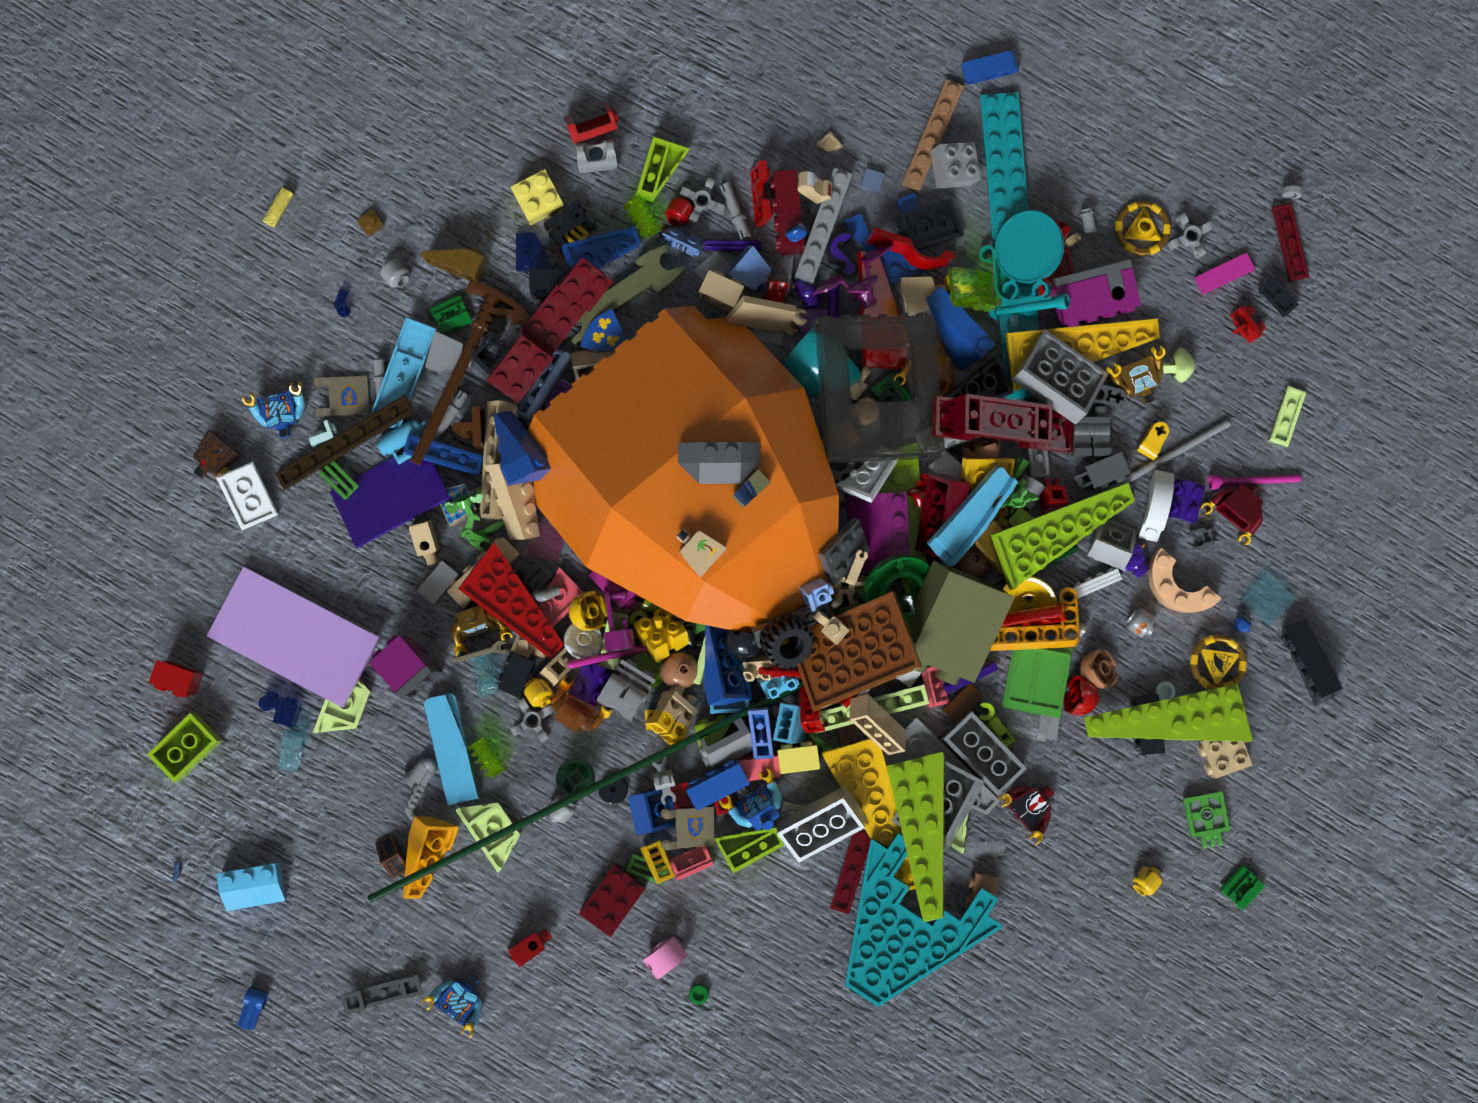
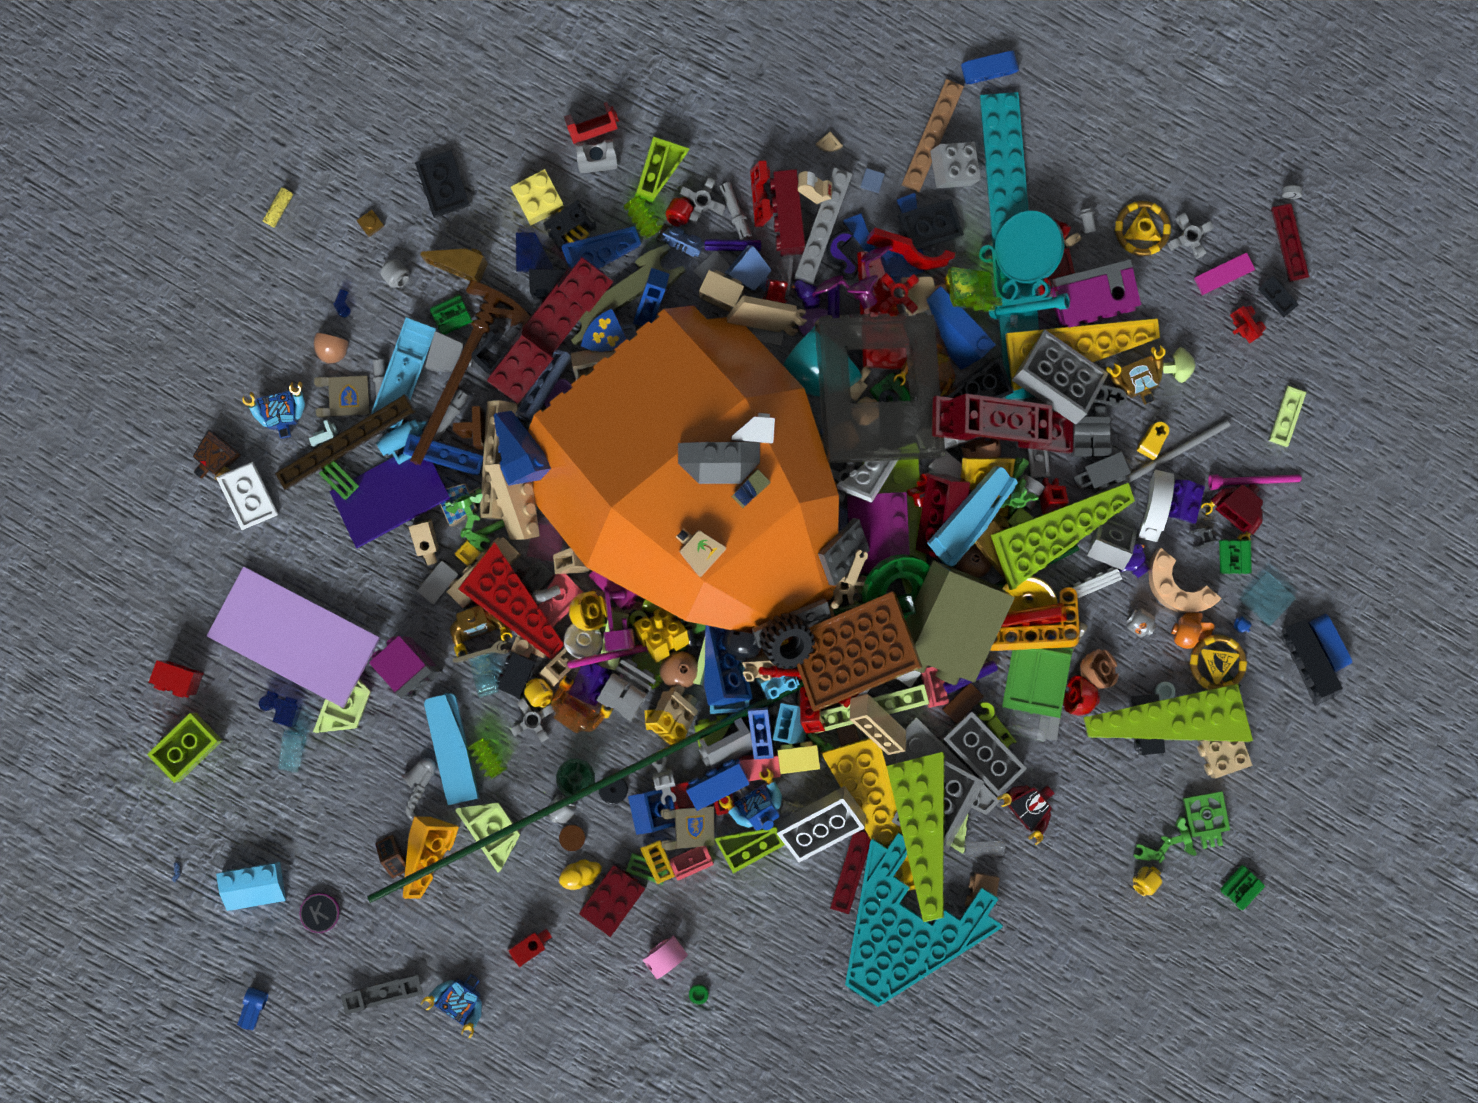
blue piece [785,223,807,242] -> none
light blue brick [800,578,834,612] -> none
tan plate [814,611,850,645] -> none
none -> black tile [300,893,340,933]
none -> nougat helmet [314,333,349,364]
none -> black plate [415,150,470,218]
none -> yellow tile [454,540,482,566]
none -> tan torso [553,548,591,574]
none -> reddish brown piece [559,825,585,851]
none -> yellow arm [559,859,602,890]
none -> blue slope [633,268,670,326]
none -> white slope [731,413,775,444]
none -> red pin [879,273,919,314]
none -> bright green piece [1133,816,1197,863]
none -> orange head [1171,612,1215,649]
none -> green piece [1219,539,1252,574]
none -> blue beam [1308,614,1352,672]

